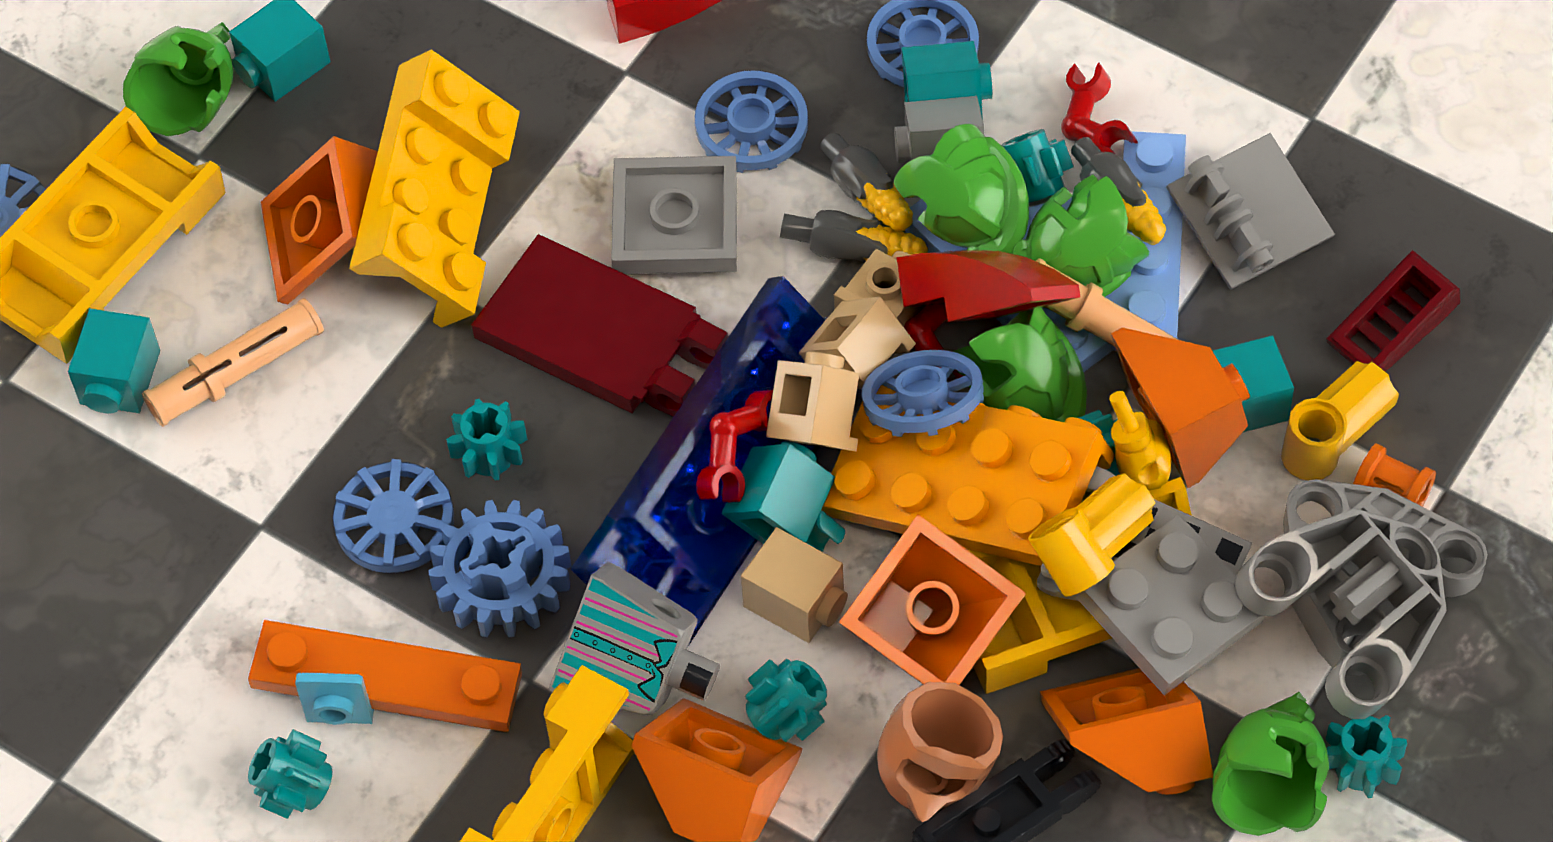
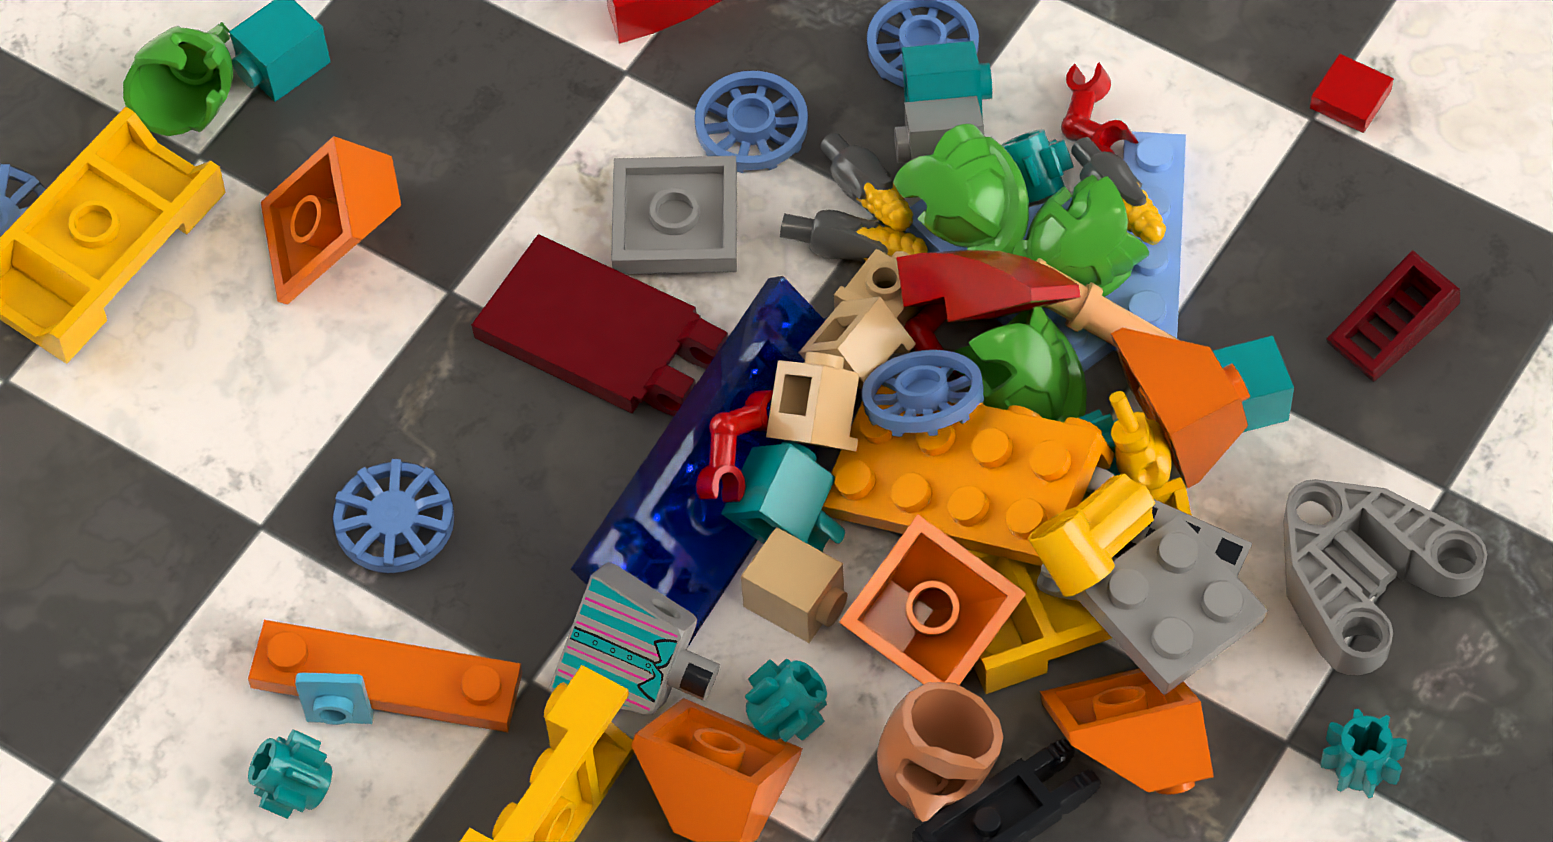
teal brick [68,308,161,414] -> none
light nougat pin [142,298,324,427] -> none
yellow piece [349,49,520,328] -> none
medium blue gear [428,500,571,637] -> none
teal gear [446,399,528,481] -> none
light grey hinge [1166,133,1335,290] -> none
bright green helmet [1212,692,1329,836] -> none
light grey connector [1235,508,1447,719] -> none
yellow piece [1281,361,1399,480] -> none
orange bush [1353,443,1436,507] -> none
none -> red tile [1310,53,1394,133]

